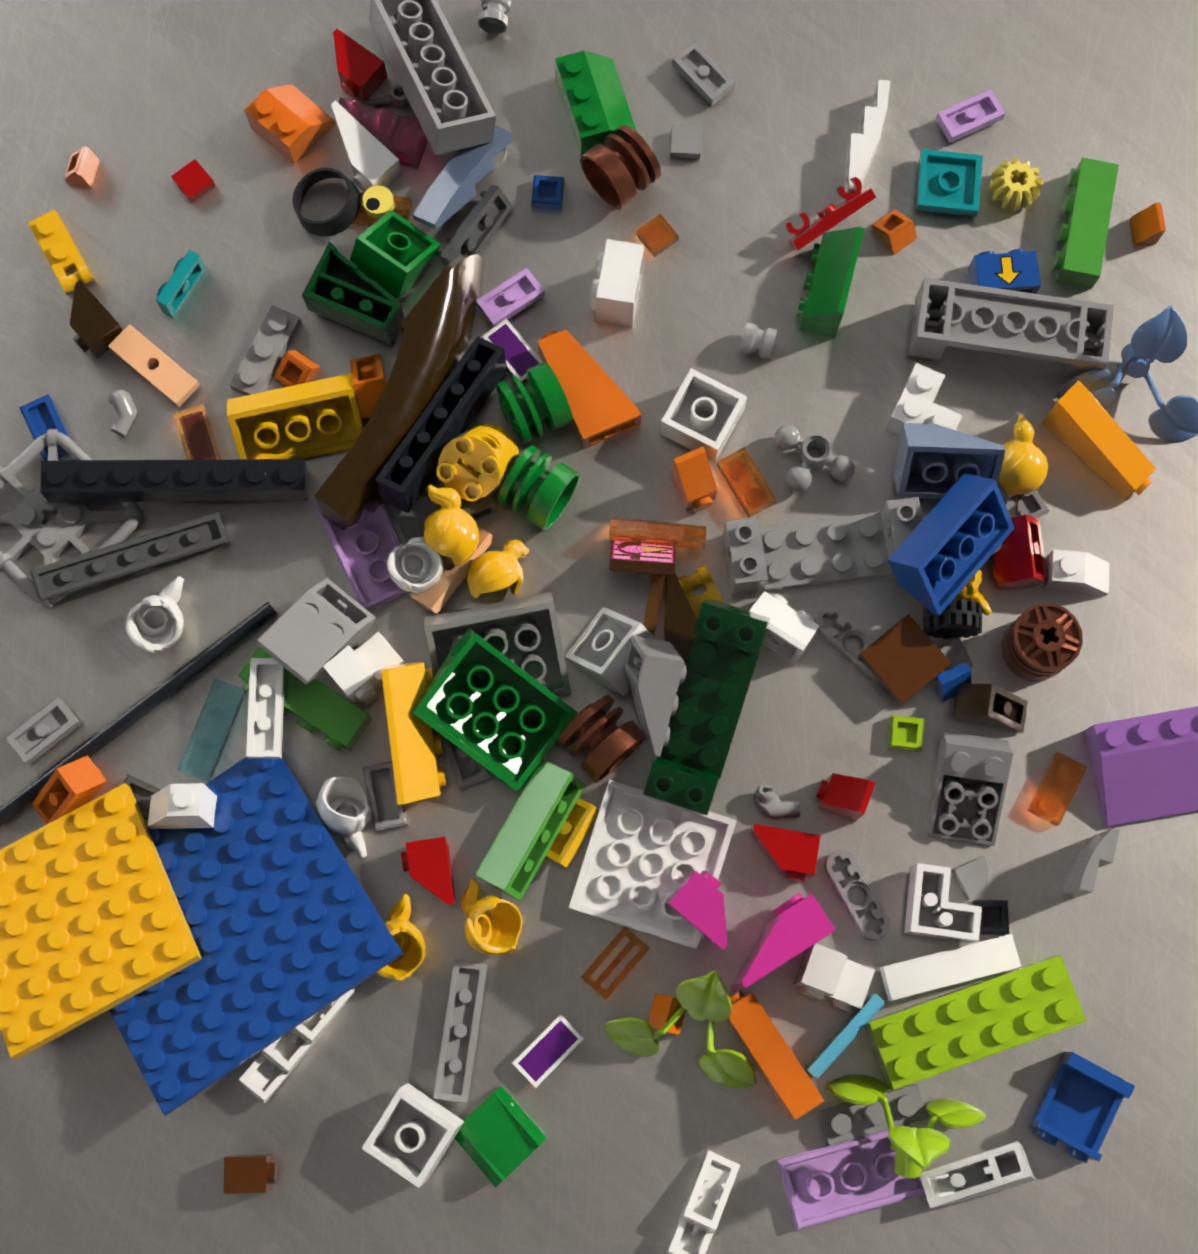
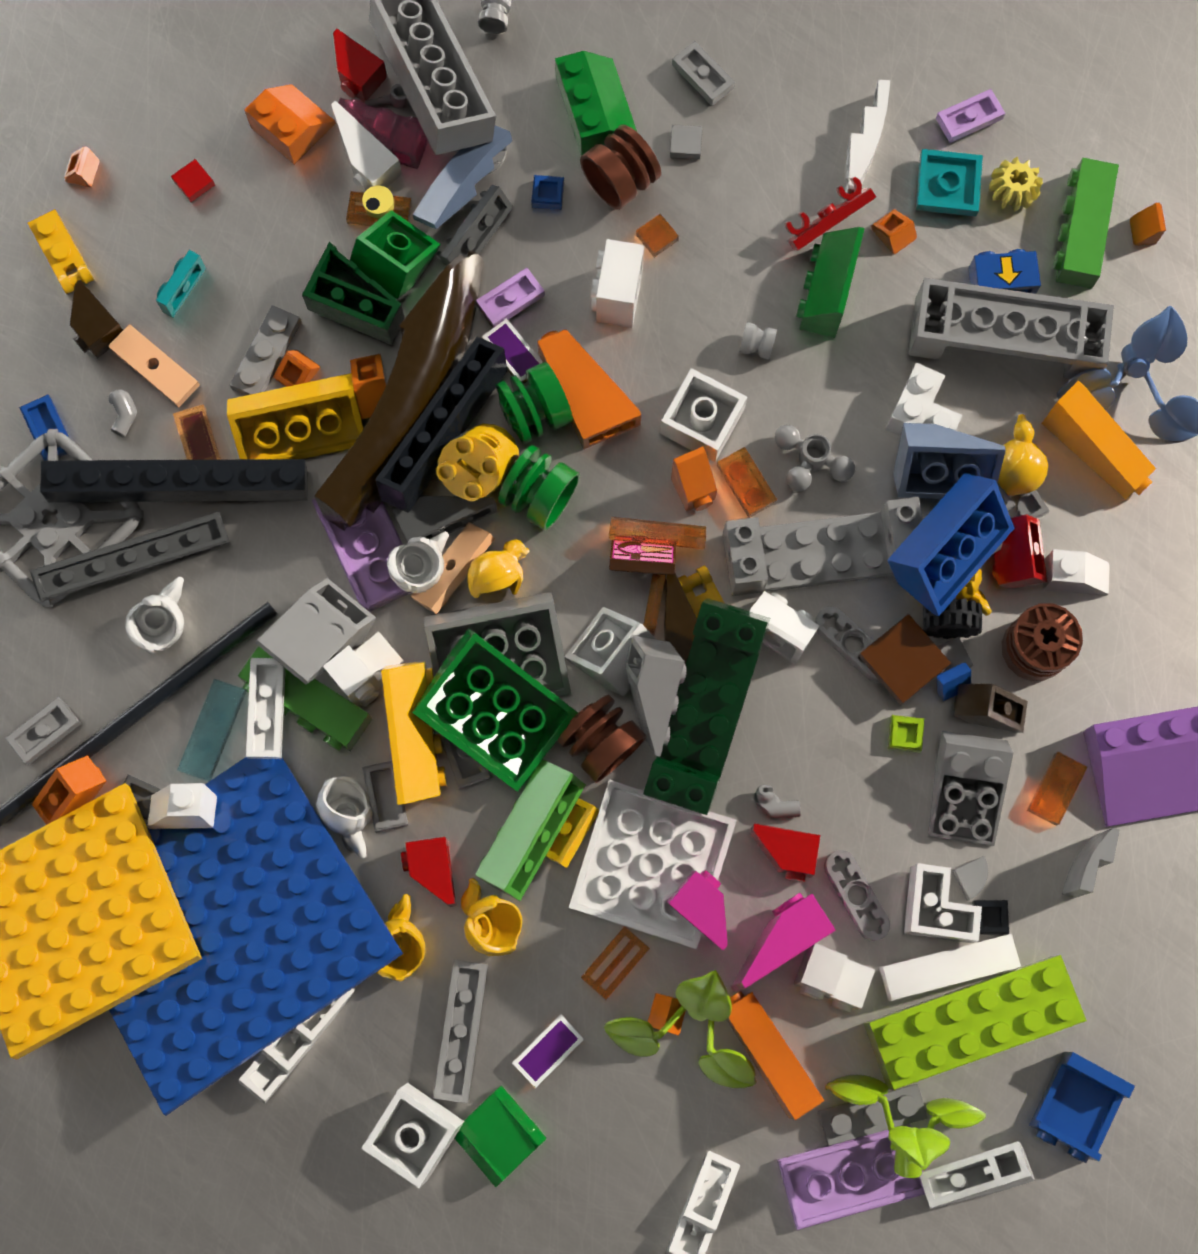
reddish brown brick [223,1154,278,1194] -> none
black tyre [292,168,361,237] -> none
yellow hair [424,485,479,566] -> none
medium azure tile [804,993,885,1078] -> none
red slope [815,773,876,822] -> none

